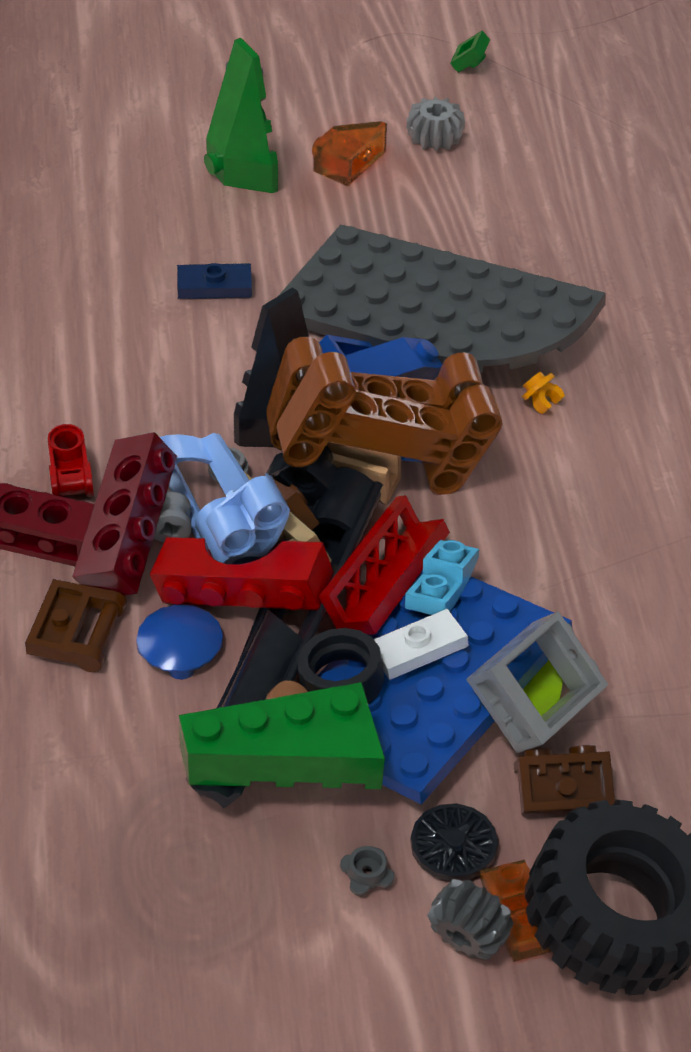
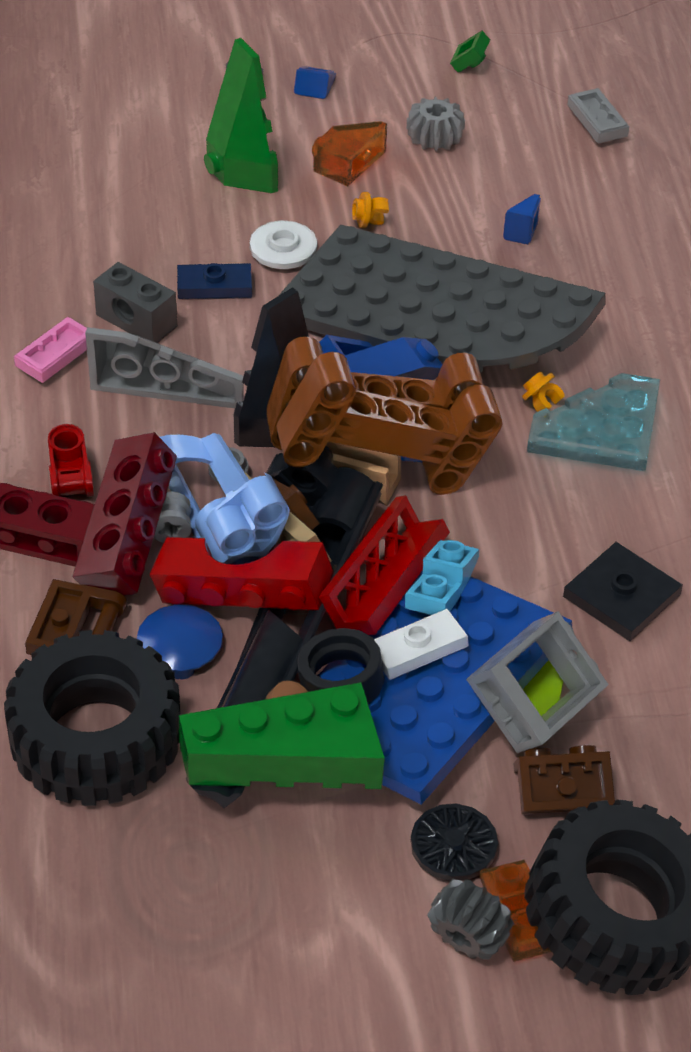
dark grey plate [340,846,394,895] -> none
none -> black tyre [4,630,181,806]
none -> bright pink plate [14,317,87,383]
none -> light grey wedge [85,327,244,408]
none -> dark grey brick [93,262,178,343]
none -> white wheel [250,220,317,269]
none -> blue slope [294,66,336,99]
none -> light orange plate [352,192,389,228]
none -> blue slope [503,194,541,245]
none -> clear light blue plate [527,373,660,471]
none -> black plate [563,542,683,641]
none -> light grey plate [567,88,630,143]

